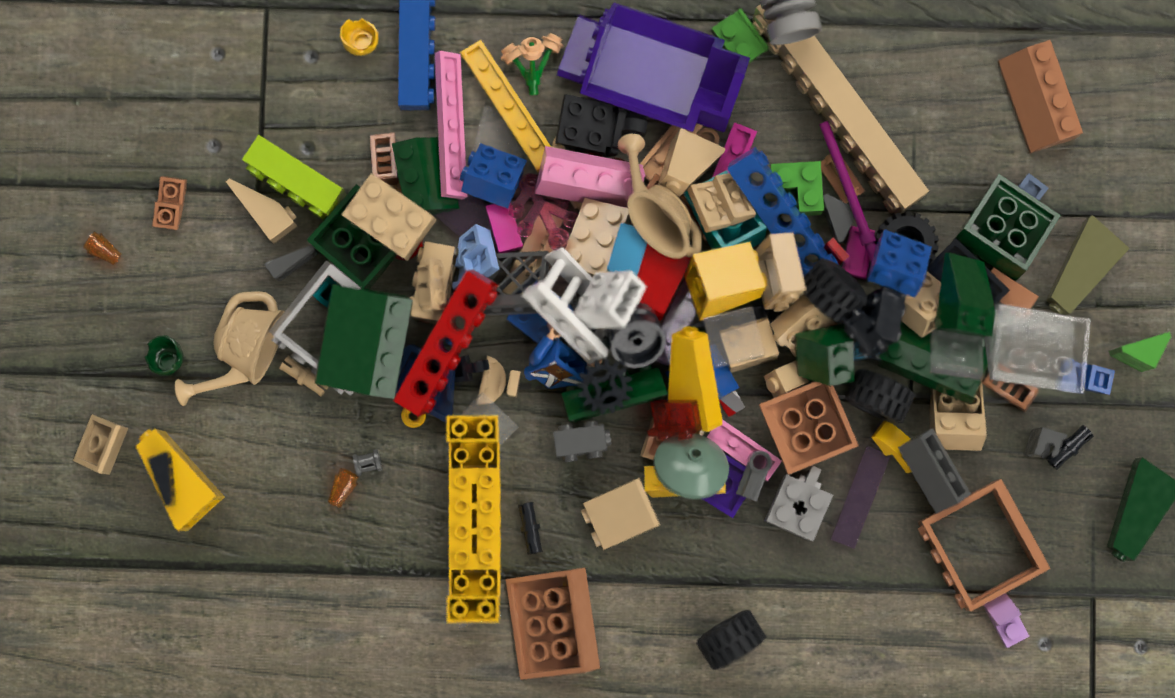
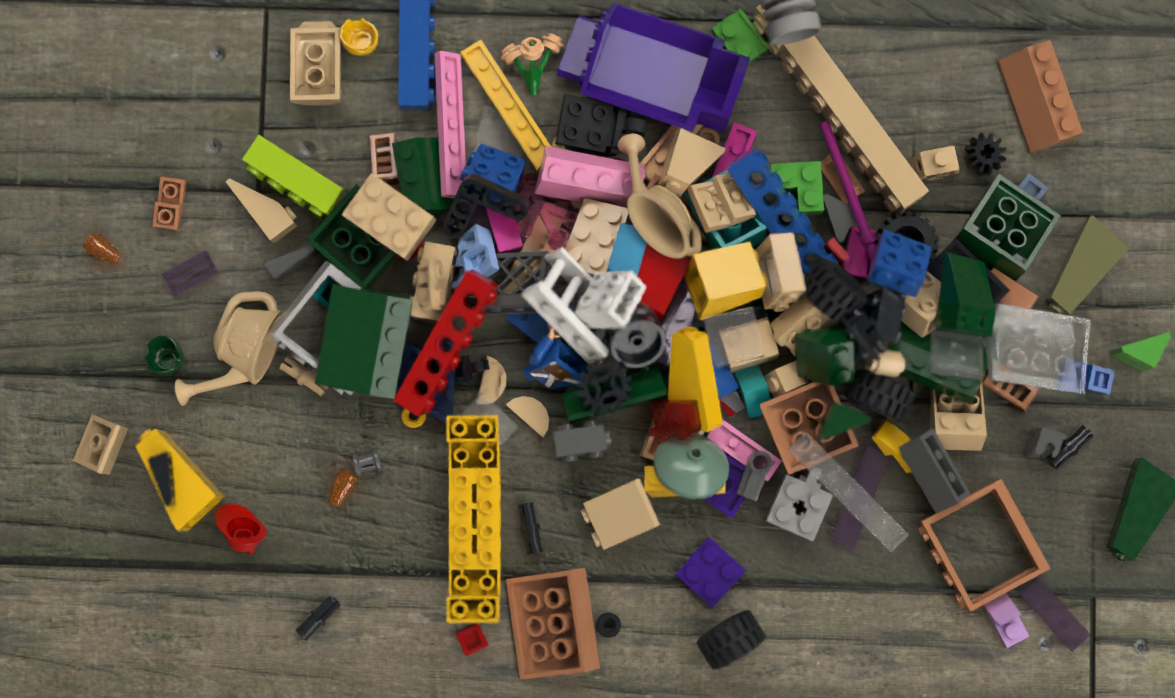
tan tile [506,370,521,398] -> none
none -> clear purple tile [162,250,219,296]
none -> red piece [214,504,267,555]
none -> tan slope [290,21,342,105]
none -> black axle [295,595,341,641]
none -> black beam [443,174,530,239]
none -> red tile [456,623,489,656]
none -> tan tile [506,396,549,438]
none -> black plate [596,612,621,638]
none -> dark purple plate [675,537,746,608]
none -> teal slope [734,365,770,419]
none -> clear tile [788,432,909,552]
none -> dark green slope [815,402,871,442]
none -> tan brick [865,350,905,377]
none -> tan torso [908,146,960,182]
none -> black gear [964,133,1007,175]
none -> clear purple tile [1019,578,1091,652]

